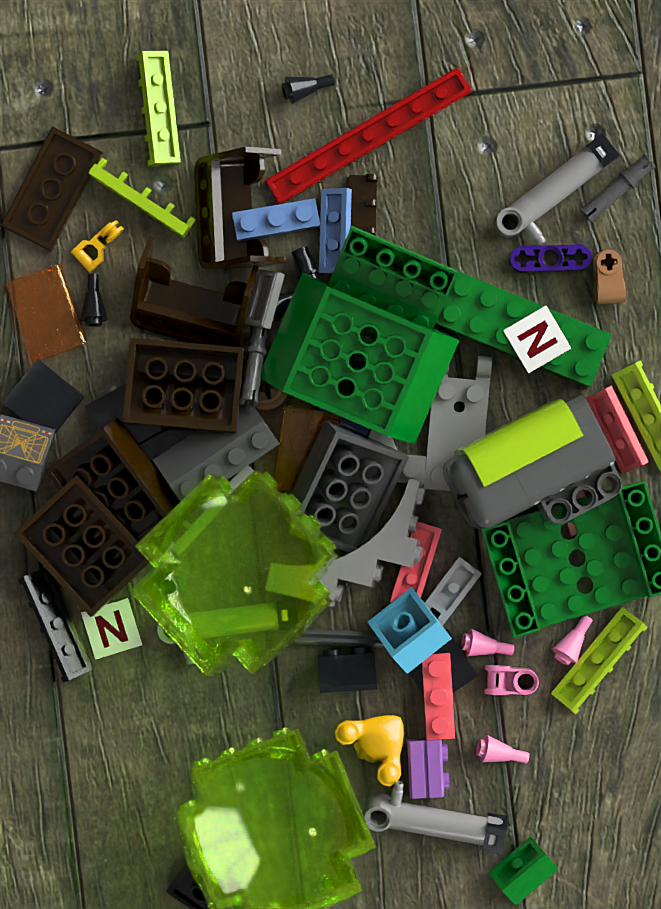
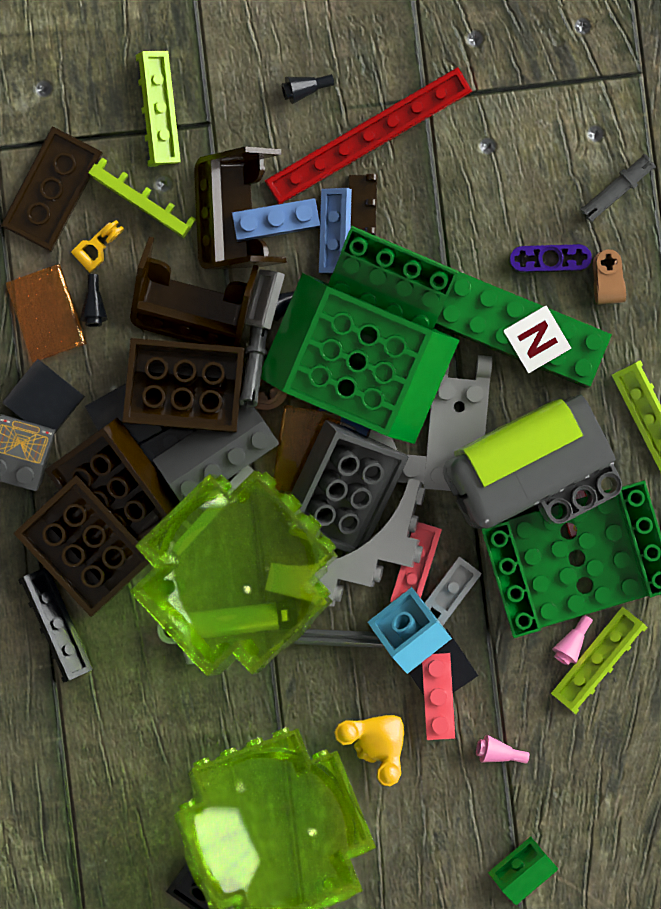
sticker [81,598,142,660] -> none
black pin [291,246,319,279] -> none
black slope [318,647,377,693] -> none
light grey piece [364,781,507,854] -> none
medium lavender brick [407,738,449,799] -> none
bright pink cone [461,629,514,656] -> none
bright pink piece [484,665,539,695] -> none
light grey piece [495,133,620,245] -> none
coral plate [585,386,649,474] -> none

